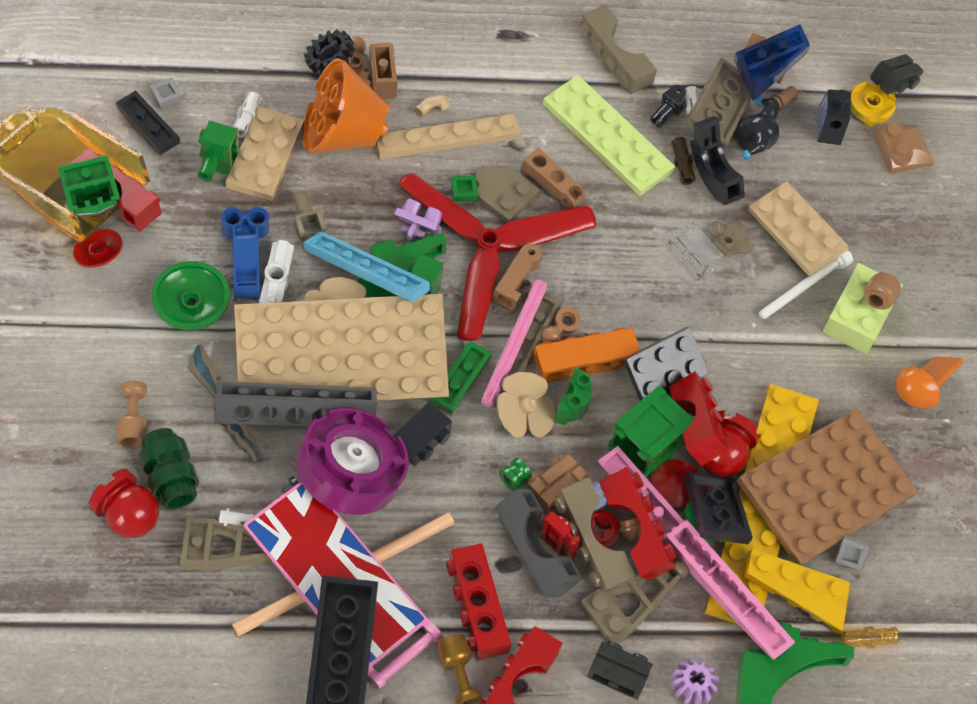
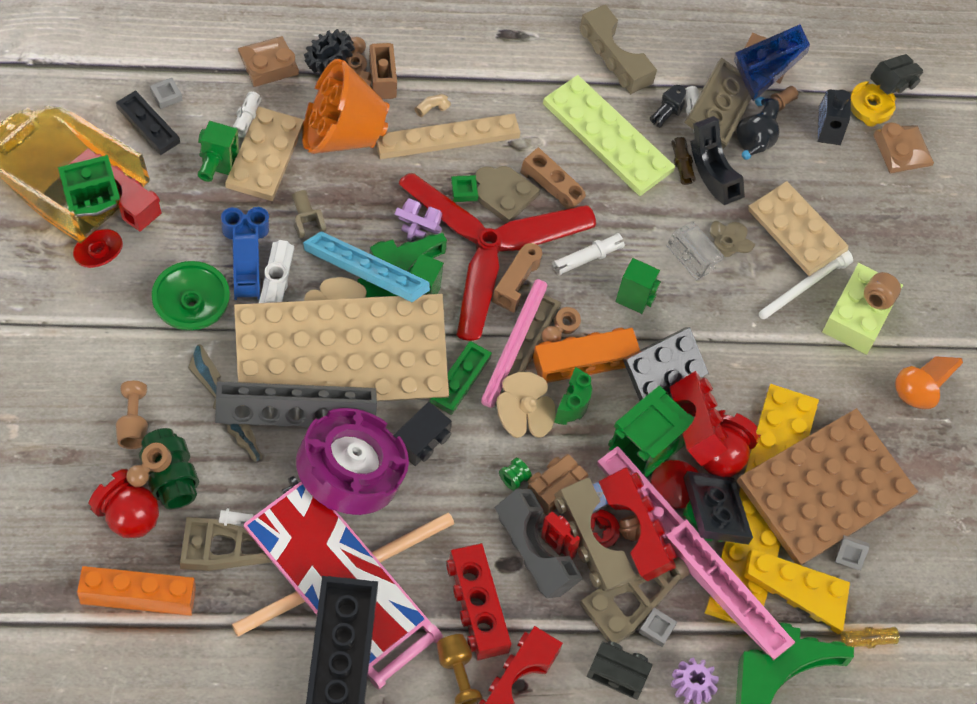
none -> orange brick [77,566,196,616]
none -> medium nougat plate [126,443,172,487]
none -> medium nougat slope [238,36,299,87]
none -> white pin [552,233,625,276]
none -> green brick [615,258,661,314]
none -> light grey plate [639,608,677,647]

